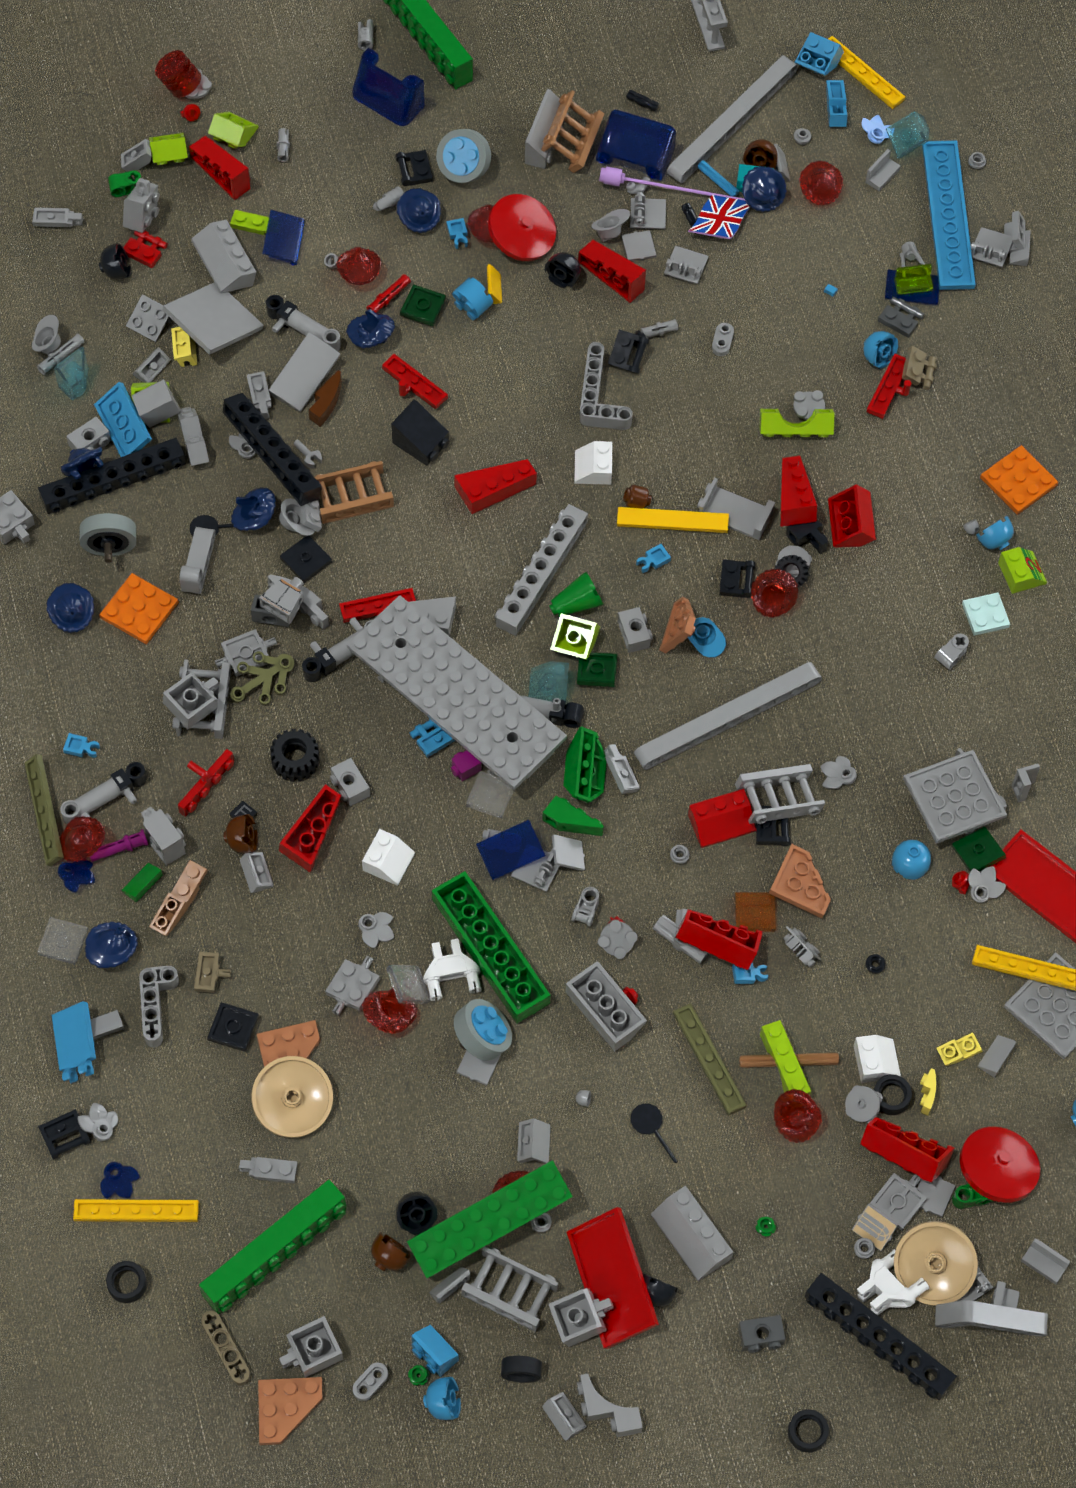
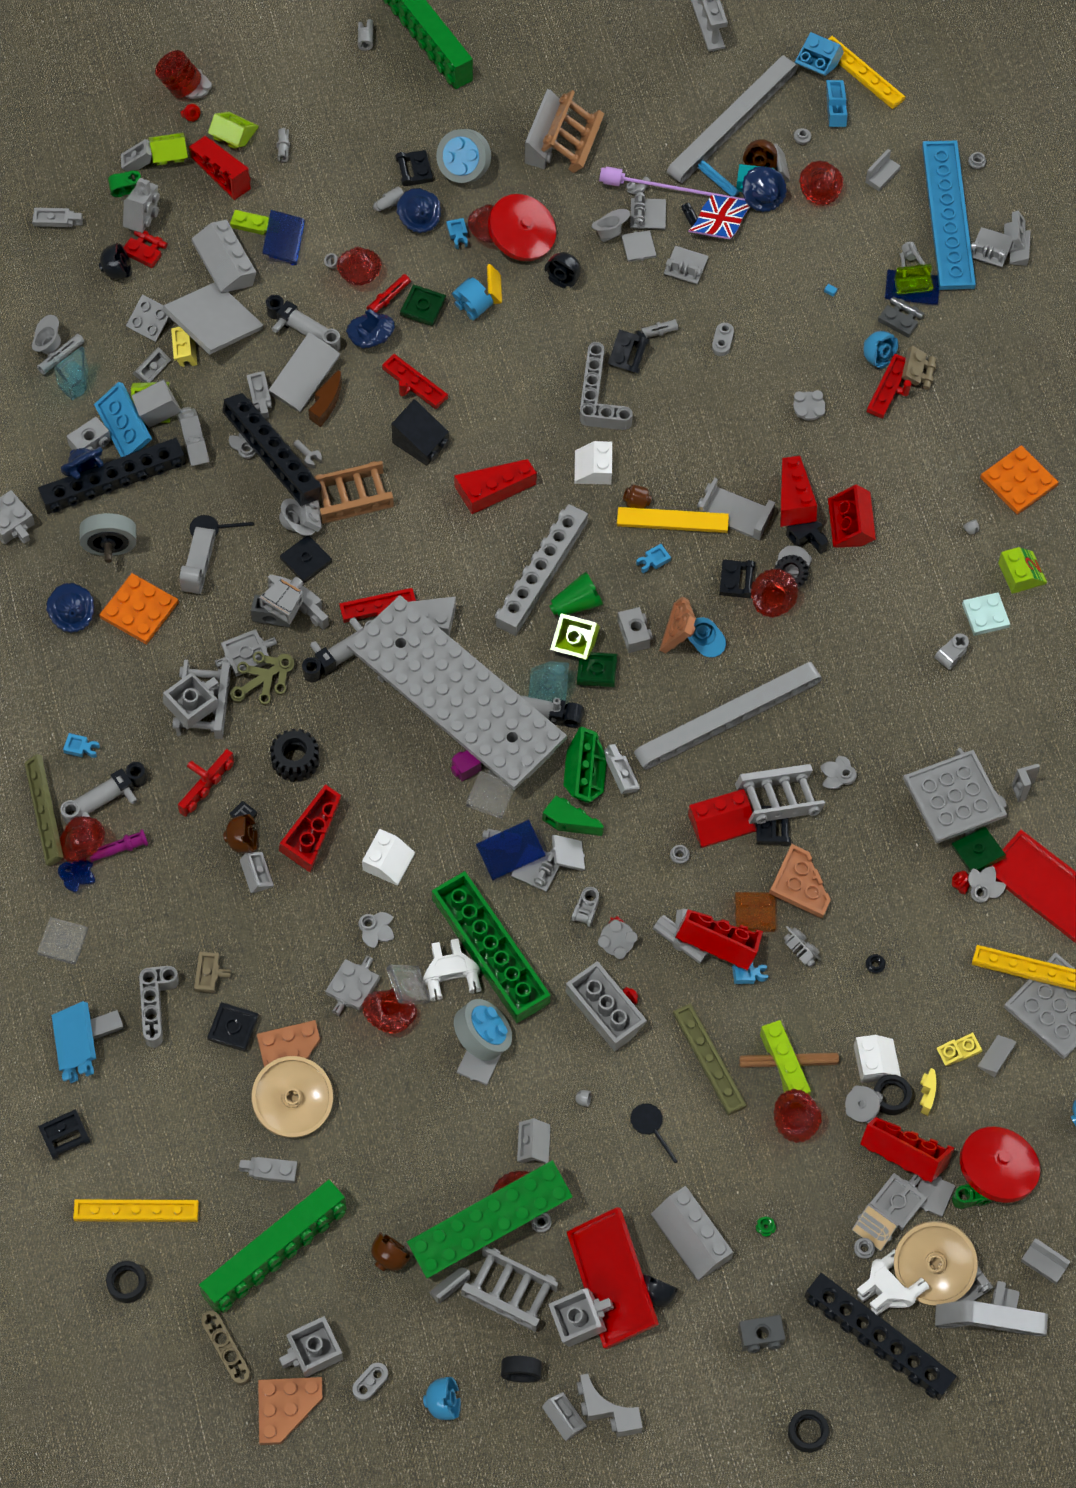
light grey plate [77,1103,118,1141] -> none
dark blue piece [85,922,138,968] -> none
clear blue plate [100,1162,140,1199] -> none
green slope [121,863,163,902] -> none
light grey hinge [141,807,186,866] -> none
medium nougat slope [149,860,208,937] -> none
dark blue piece [231,487,276,531] -> none
light grey brick [329,758,370,806] -> none
clear blue windscreen [352,47,425,126] -> none
black cylinder [396,1191,437,1235] -> none
green plate [408,1365,429,1386] -> none
dark azure plate [409,718,456,758] -> none
dark azure slope [411,1325,459,1377] -> none
red wedge [578,240,646,303] -> none
clear blue windscreen [596,110,676,181] -> none
black axle [626,90,659,111] -> none
lime arch [759,409,835,437] -> none
light blue plate [861,115,894,144] -> none
clear light blue slope [886,111,930,159] -> none
dark azure cylinder [892,840,931,880] -> none
dark azure cylinder [976,516,1014,550] -> none

